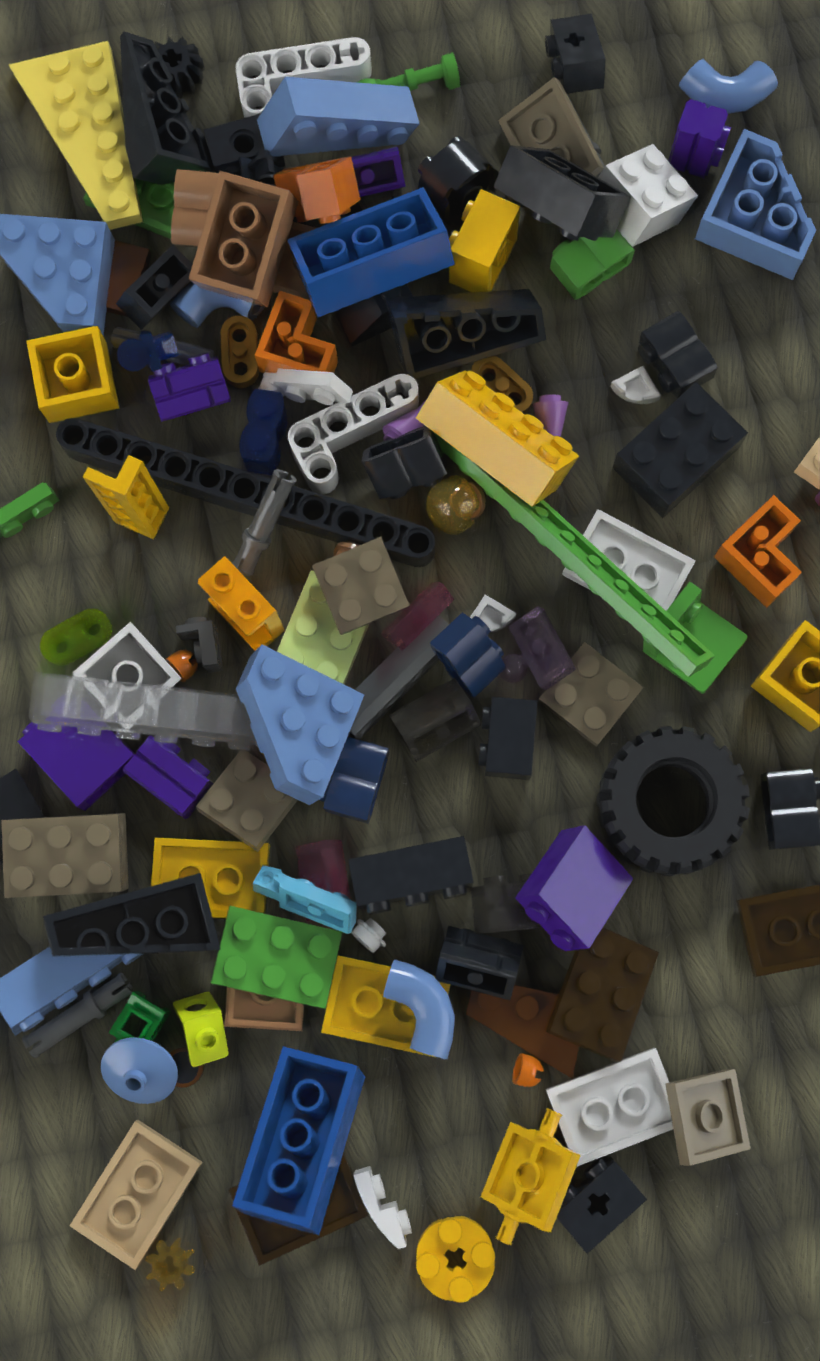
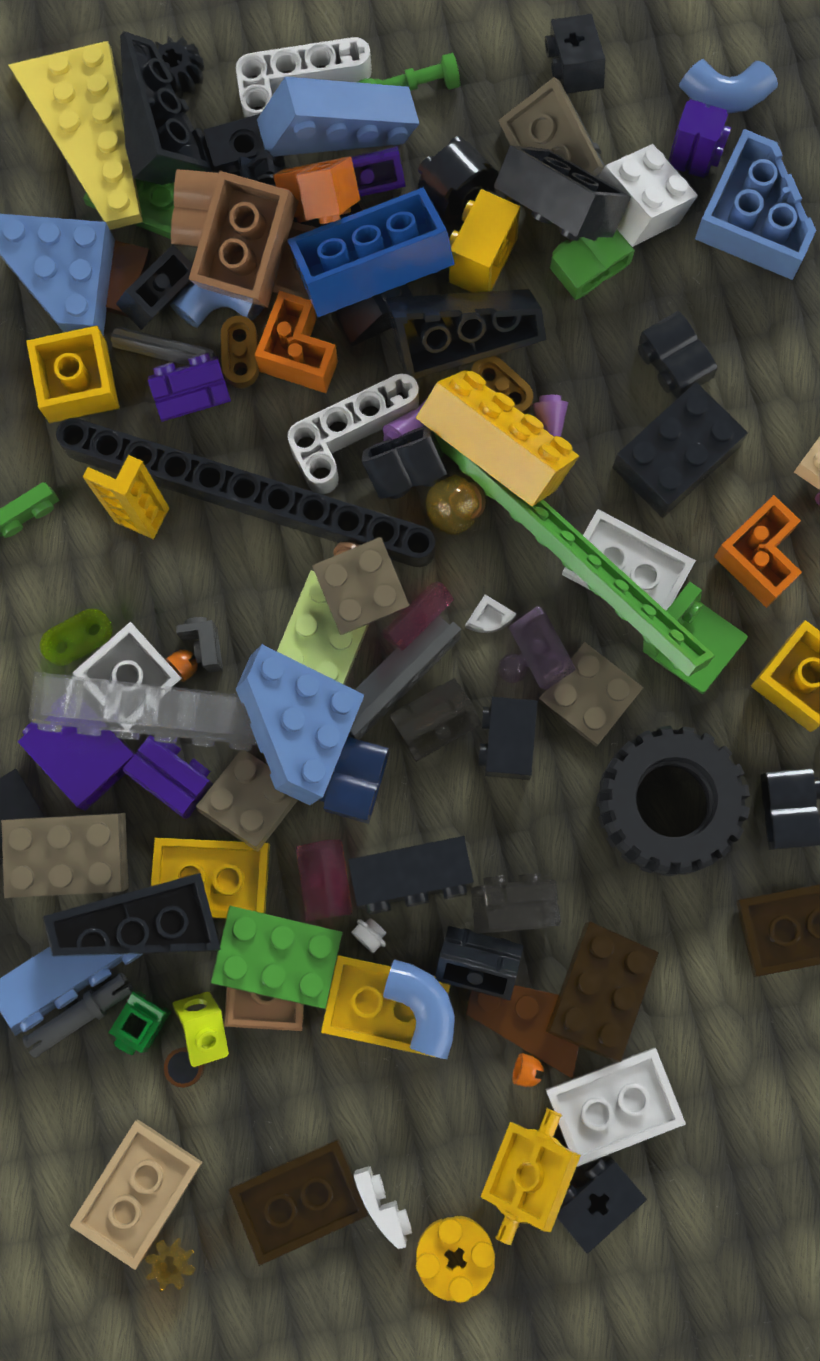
medium blue dish [101,1037,178,1104] -> none
clear blue hips [117,330,179,372] -> none
light orange panel [198,556,285,651] -> none
dark grey pin [232,470,296,576] -> none
blue brick [232,1046,365,1235] -> none
clear blue brick [240,388,288,475] -> none
medium azure hinge [253,865,357,934] -> none
white hinge [257,368,353,405] -> none
dark blue brick [430,612,506,699] -> none
dark purple brick [515,825,634,951] -> none
white tile [610,366,661,404] -> none
dark tan plate [665,1069,751,1166] -> none

